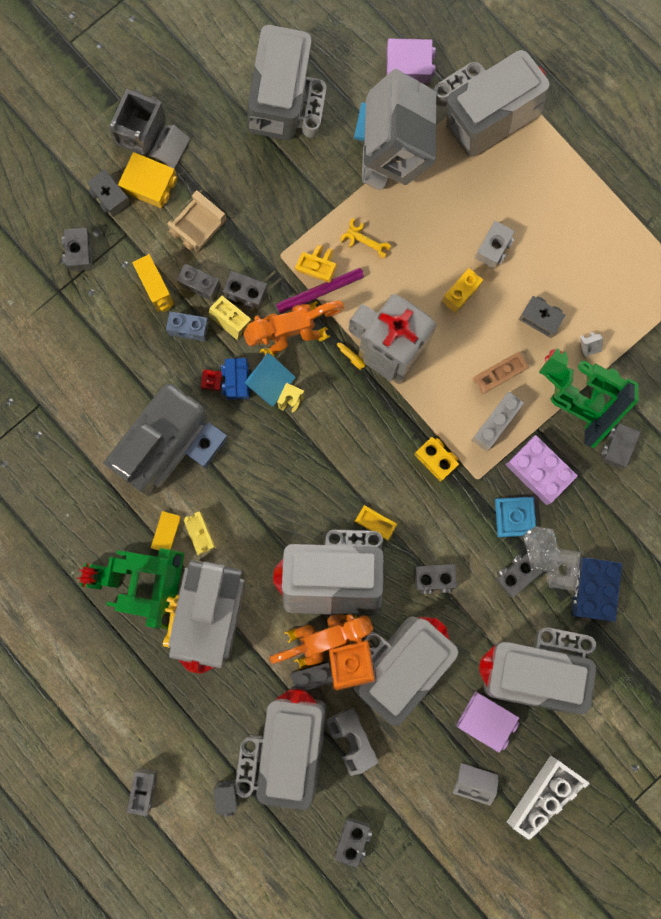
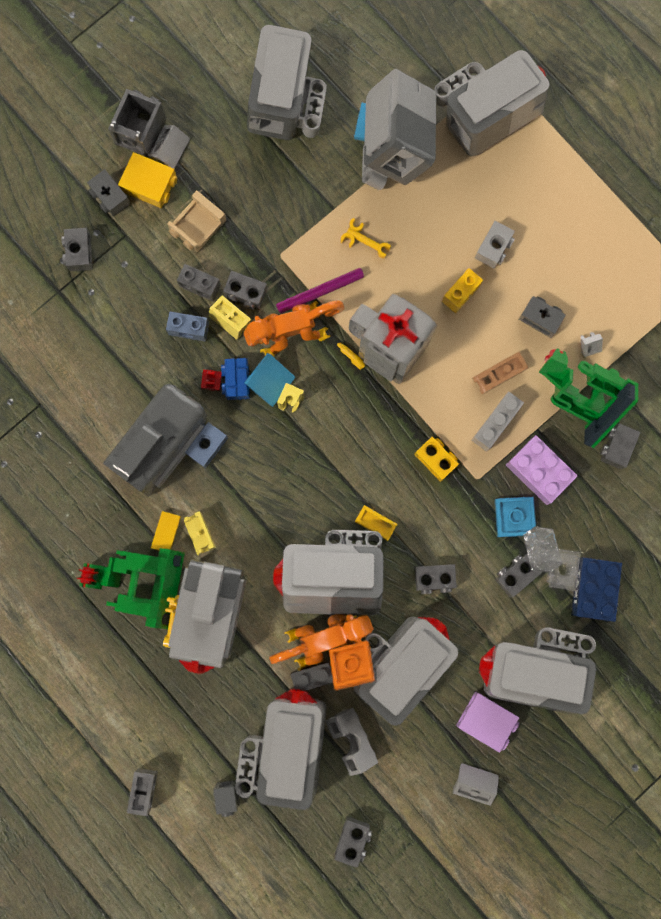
yellow brick [132,254,174,312] -> none
yellow hinge [295,244,337,283] -> none
lavender brick [387,39,435,83] -> none
white wedge [507,755,590,840] -> none

